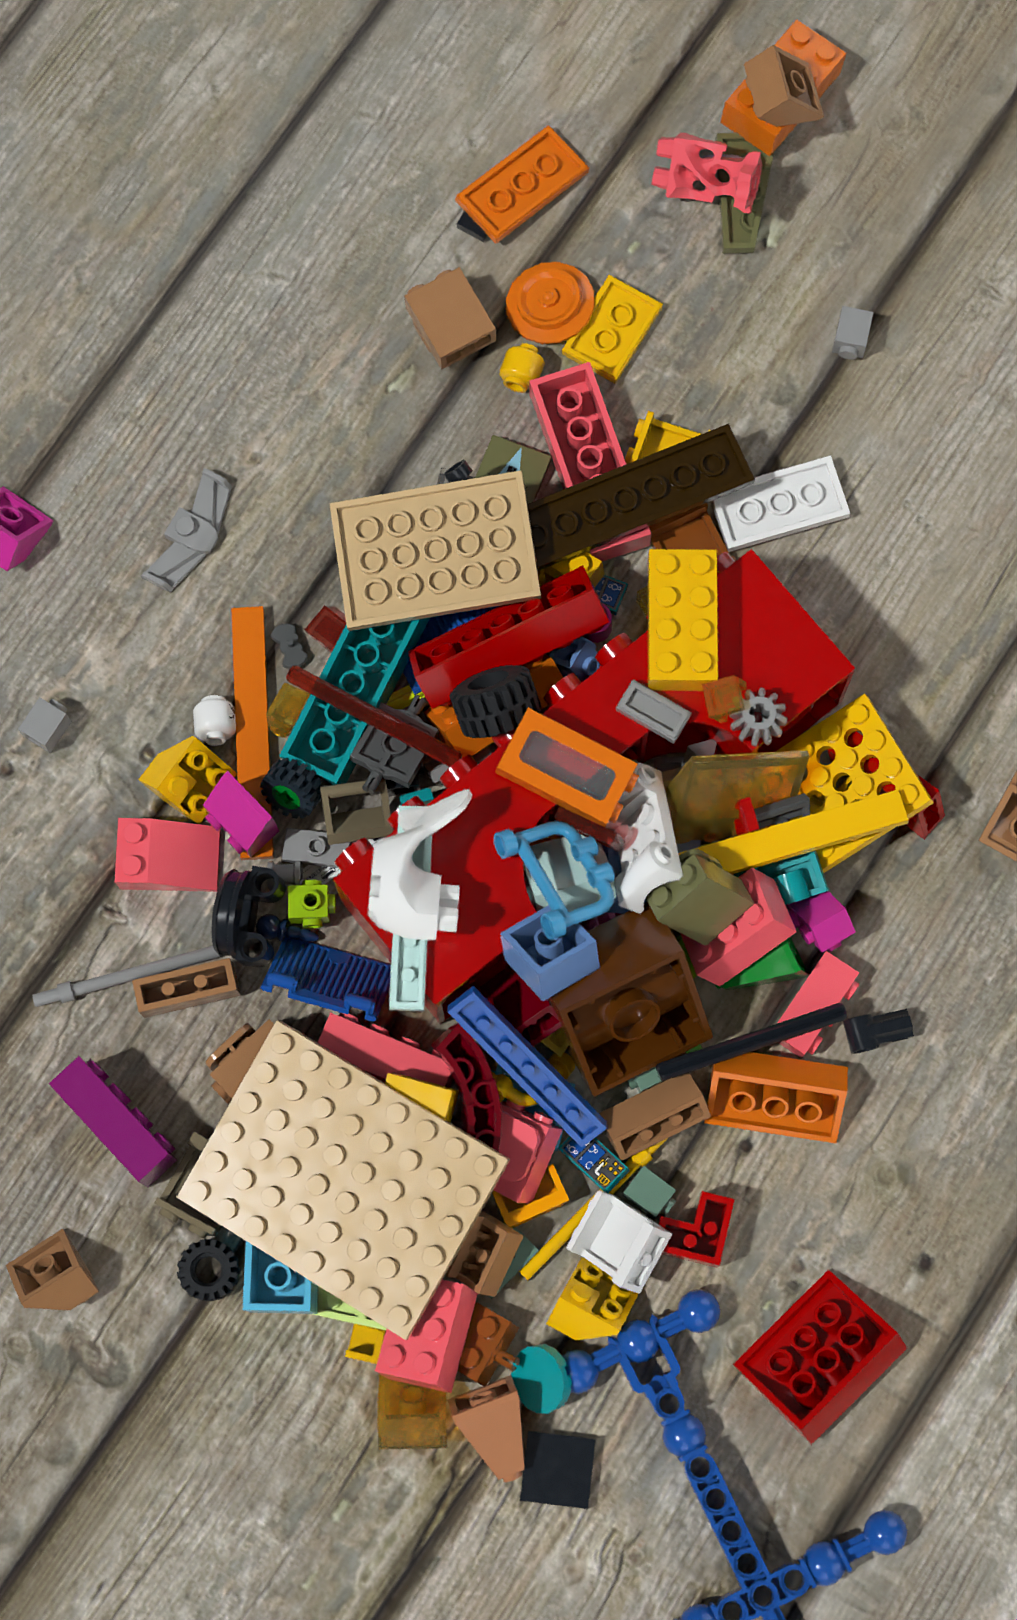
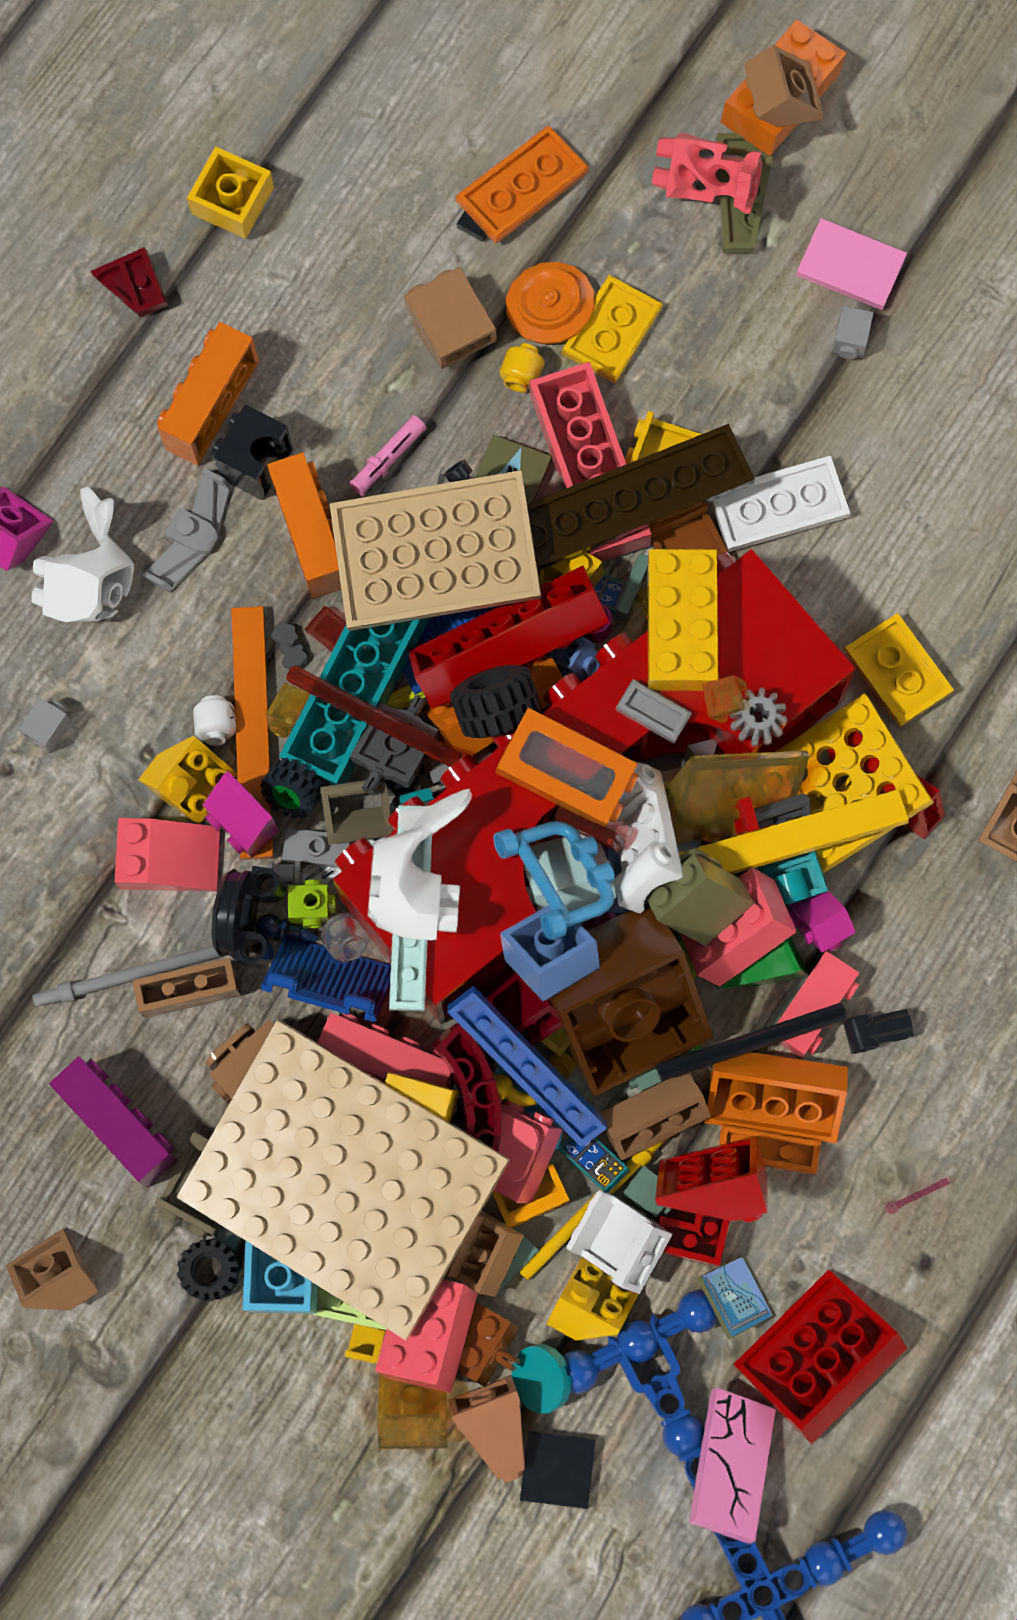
none -> white hips [32,487,134,622]
none -> dark red wing [91,247,168,318]
none -> orange brick [157,321,259,466]
none -> yellow brick [187,146,274,239]
none -> black piece [212,405,293,500]
none -> orange brick [267,452,342,600]
none -> clear head [321,913,369,962]
none -> bright pink pin [349,415,427,497]
none -> sand green tile [616,553,648,623]
none -> red slope [655,1136,768,1222]
none -> bright pink tile [689,1388,776,1544]
none -> piece [697,1255,774,1340]
none -> orange tile [719,1125,821,1175]
none -> bright pink tile [796,218,907,310]
none -> yellow plate [844,613,954,728]
none -> clear pink hinge [885,1178,950,1214]

